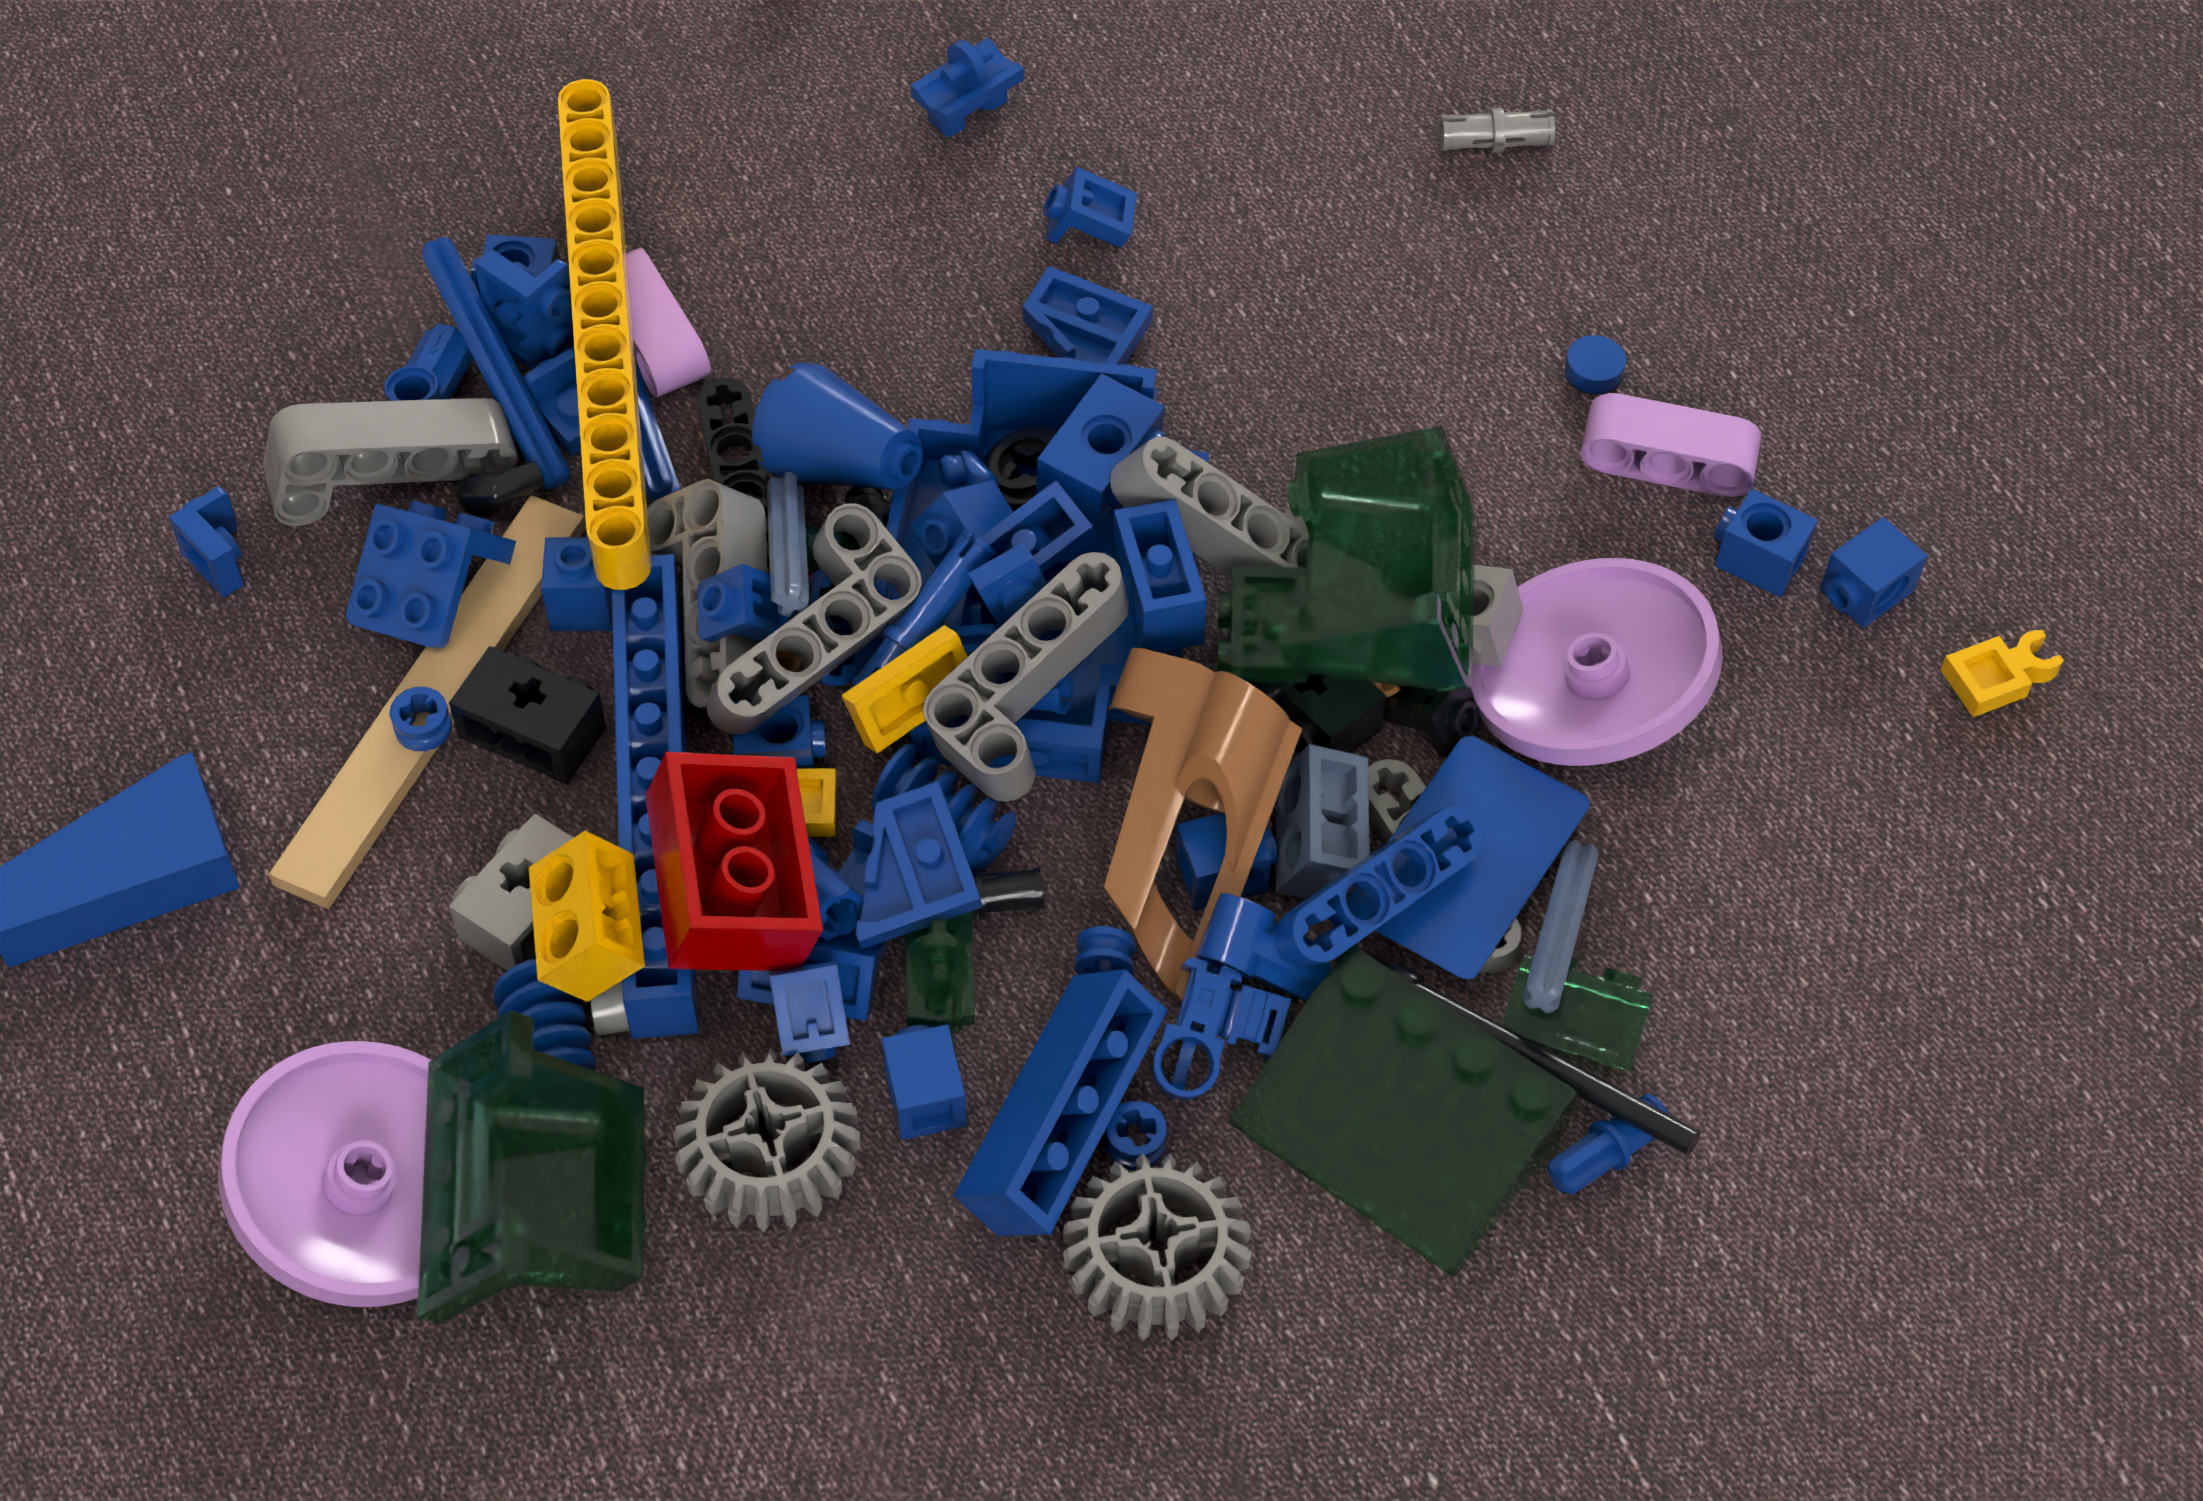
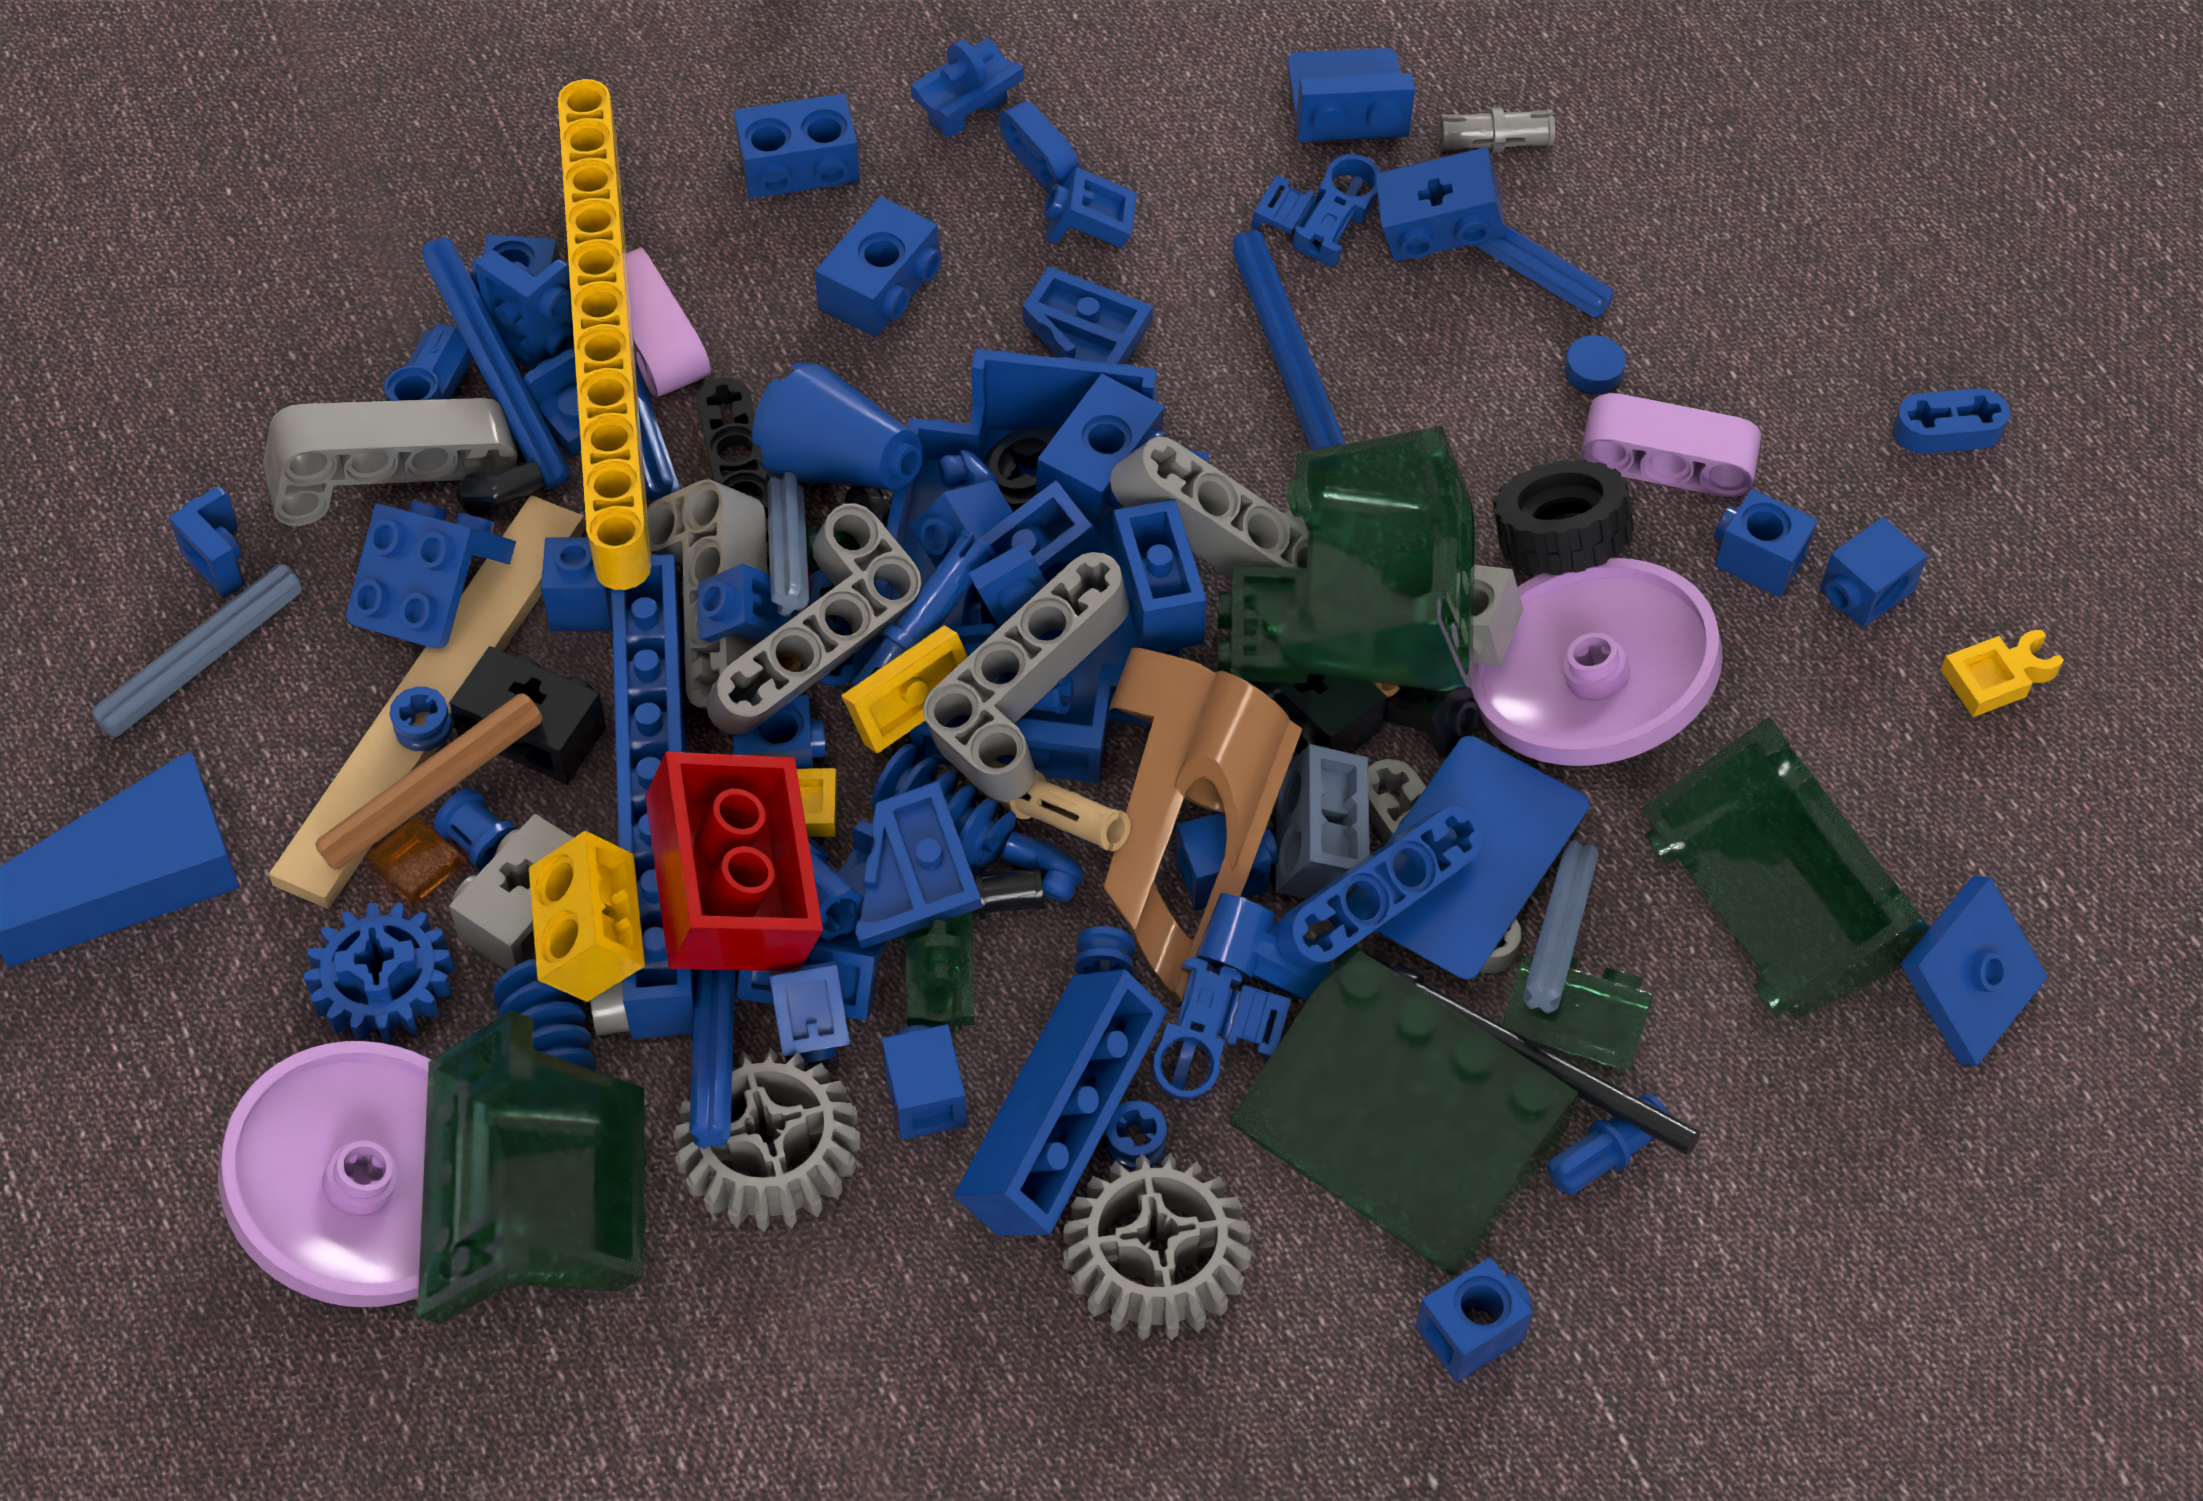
none -> sand blue axle [91,564,302,738]
none -> blue gear [304,902,455,1043]
none -> medium nougat axle [315,693,543,870]
none -> clear orange tile [367,815,463,906]
none -> blue bush [433,788,517,872]
none -> blue axle [689,969,735,1149]
none -> blue brick [733,93,860,199]
none -> blue brick [815,196,942,337]
none -> tan pin [965,759,1131,851]
none -> blue beam [998,101,1081,192]
none -> blue arm [1002,831,1083,902]
none -> blue axle [1232,230,1346,464]
none -> blue piece [1251,154,1381,266]
none -> blue bracket [1287,48,1415,142]
none -> blue brick [1375,147,1507,262]
none -> blue brick [1415,1257,1533,1383]
none -> blue axle [1474,224,1614,318]
none -> black tyre [1493,459,1634,575]
none -> clear green windscreen [1641,716,1929,1020]
none -> blue beam [1893,389,2010,454]
none -> blue plate [1900,876,2048,1066]

